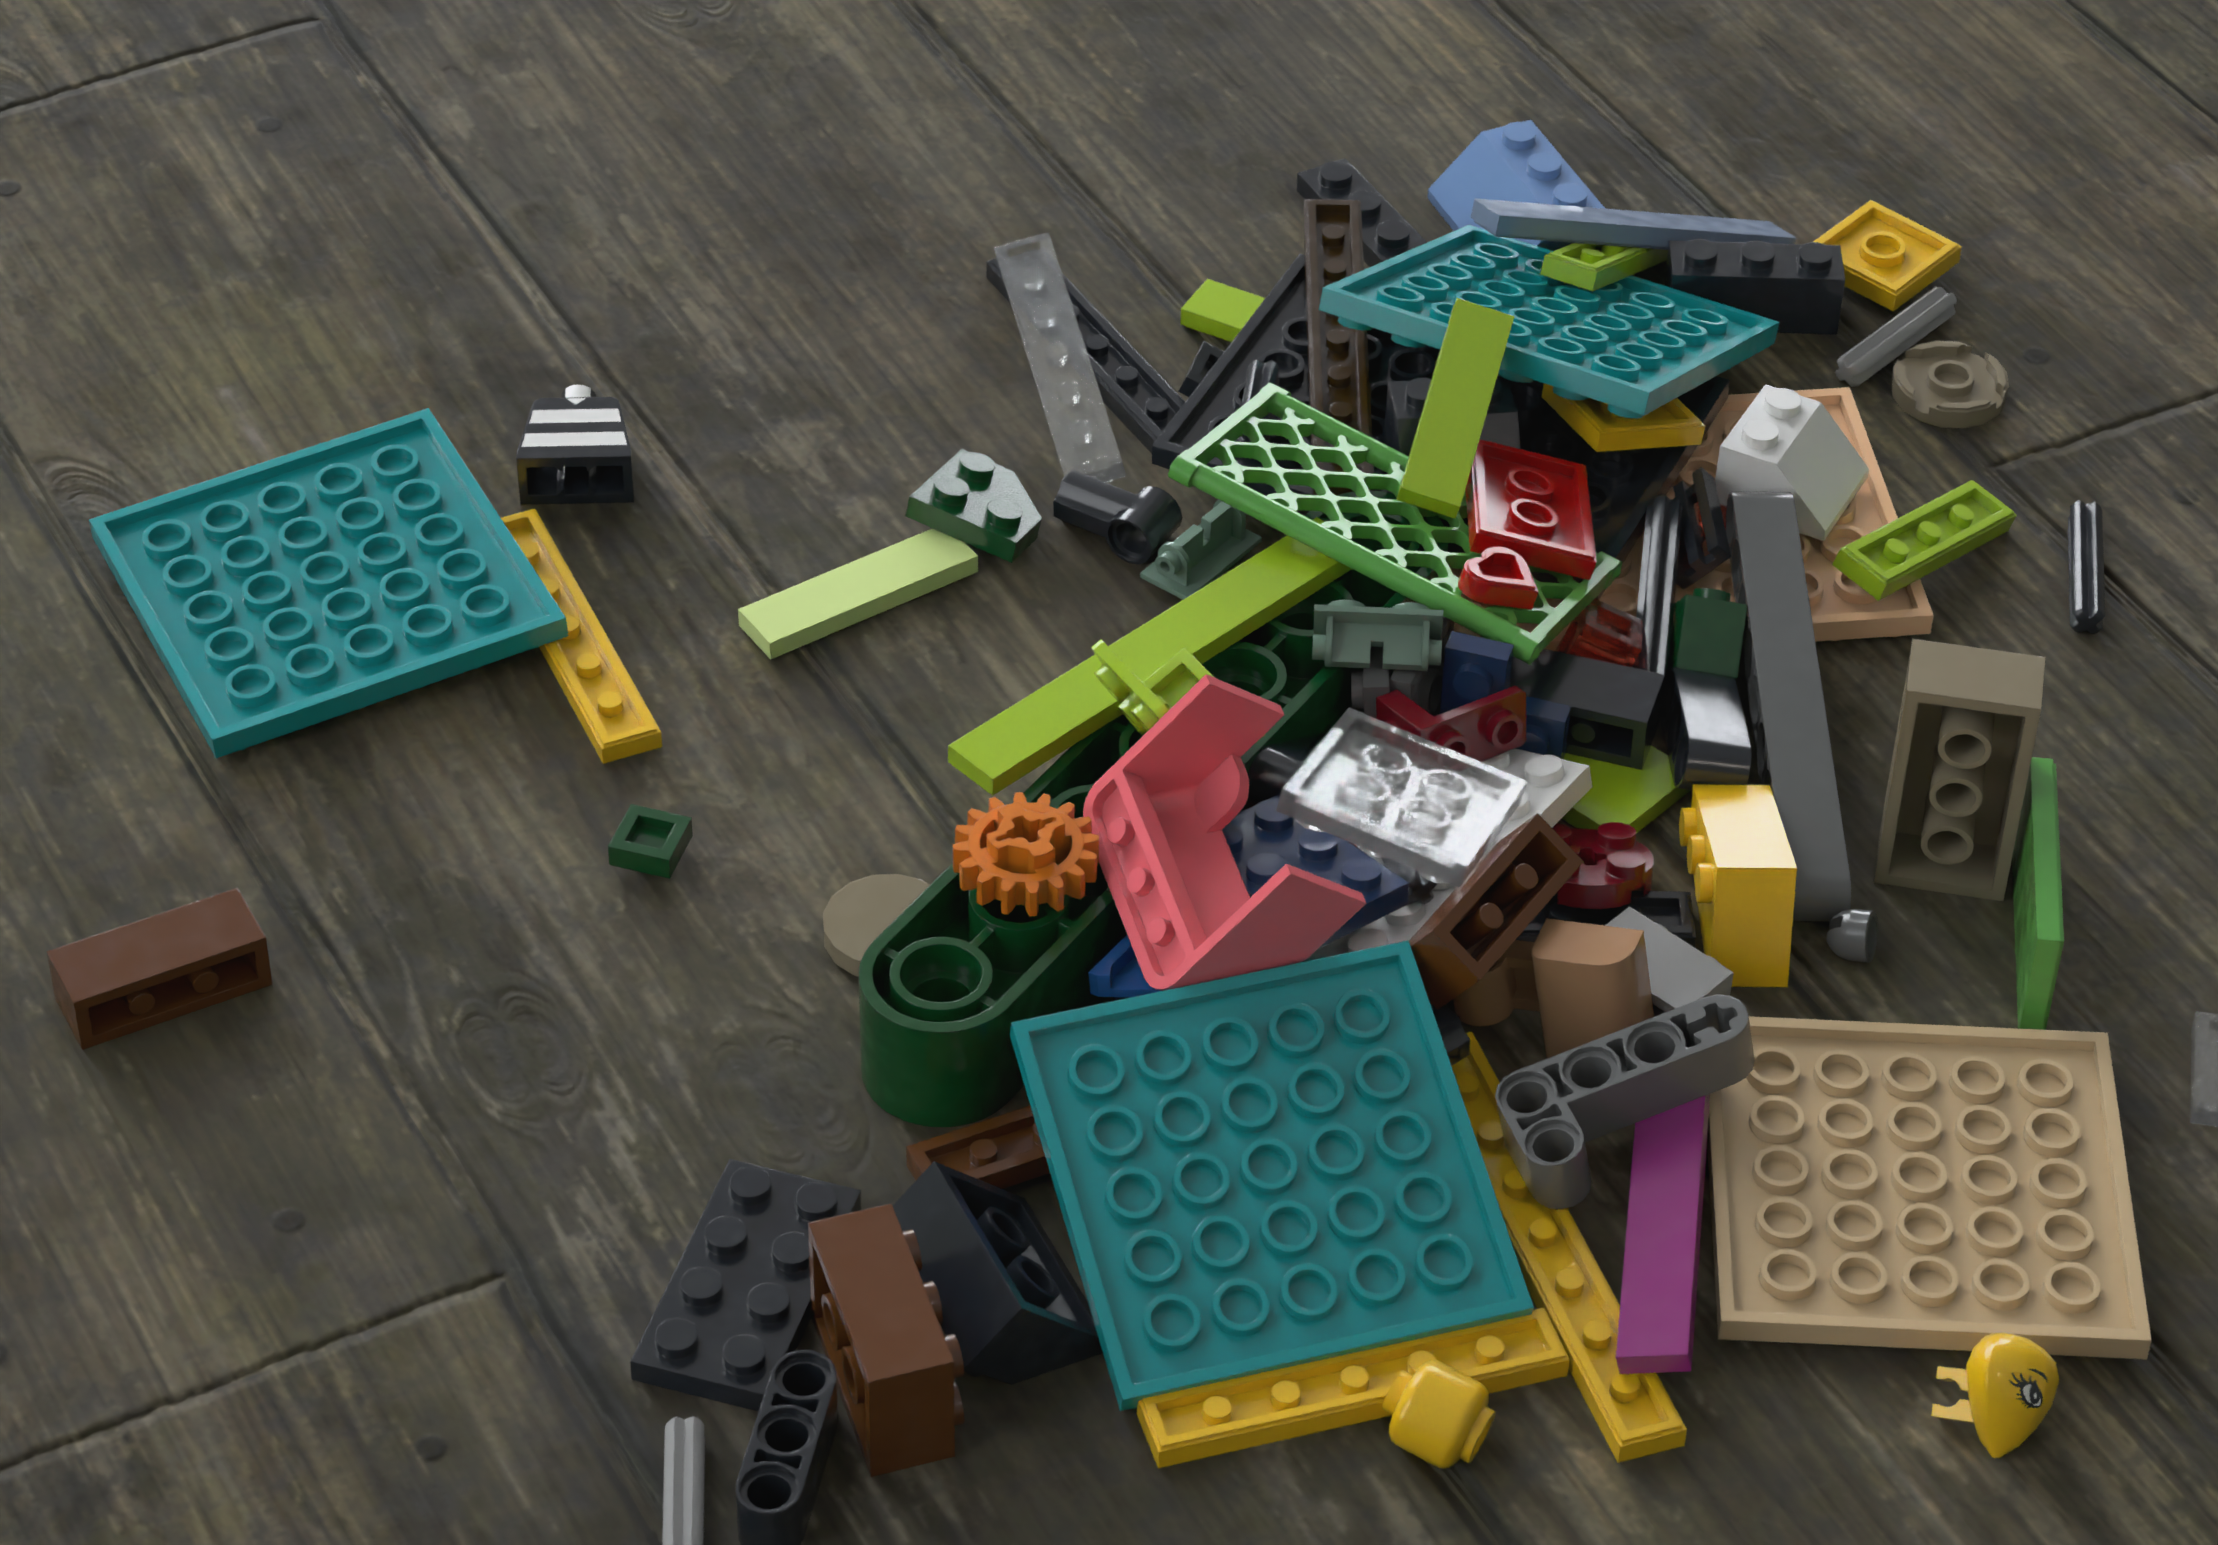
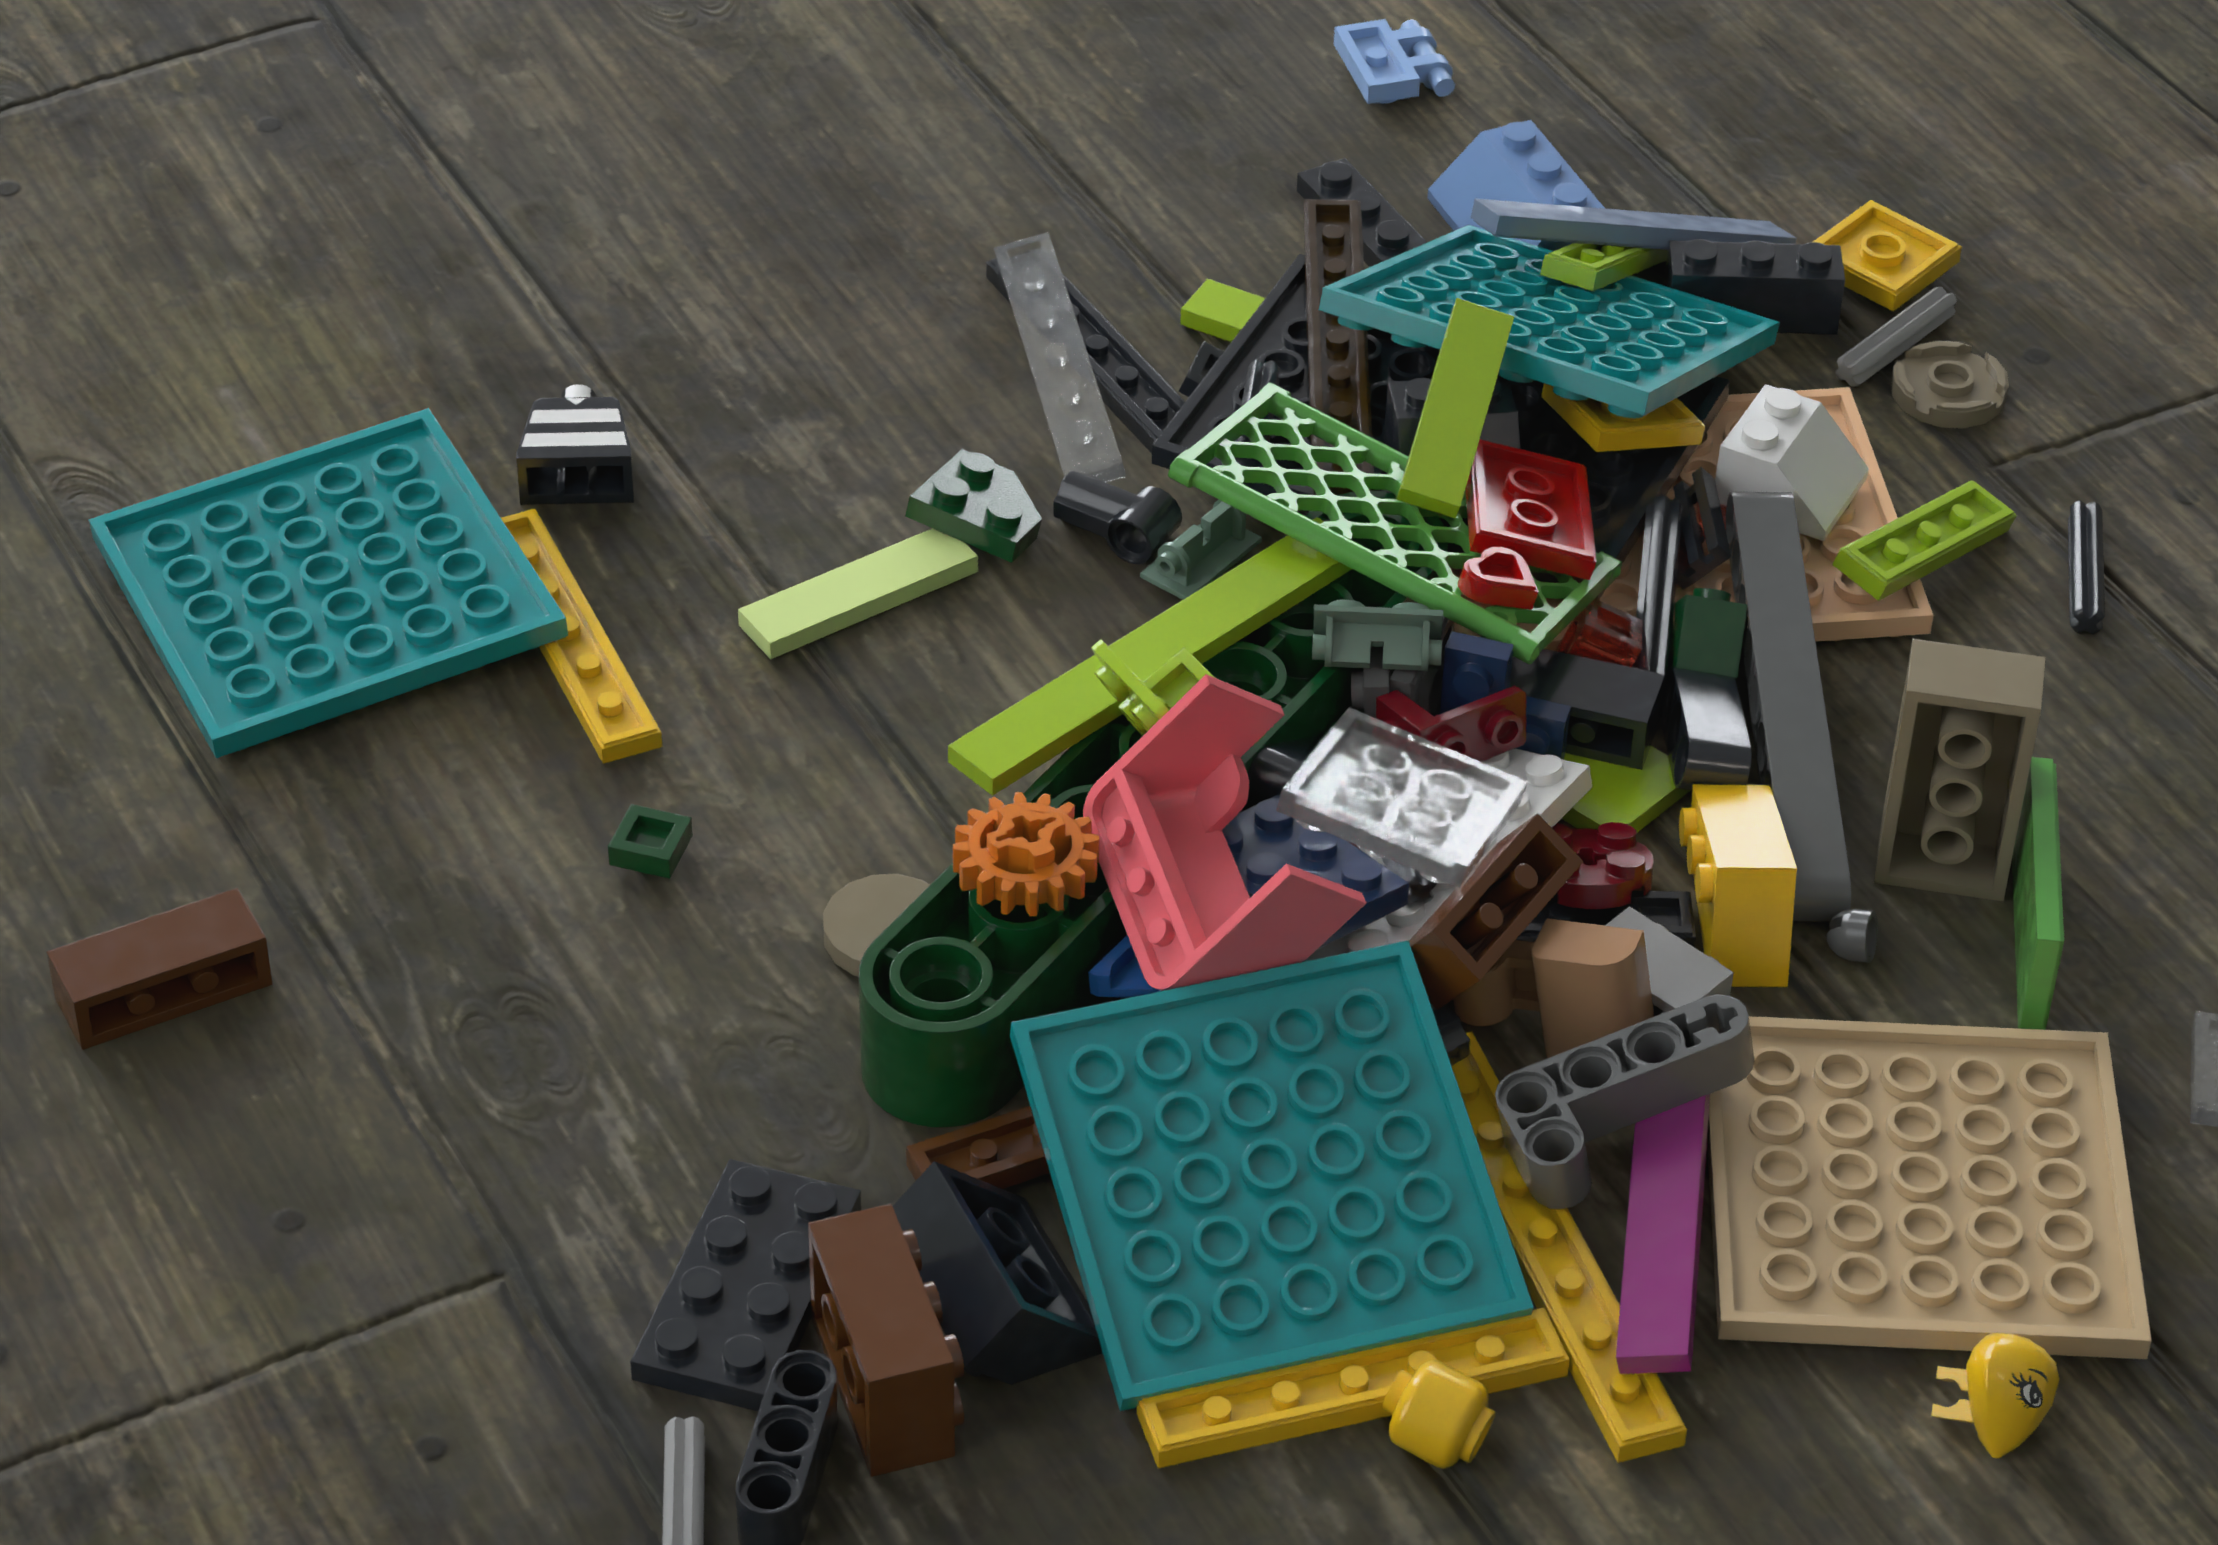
none -> light blue plate [1334,19,1455,104]

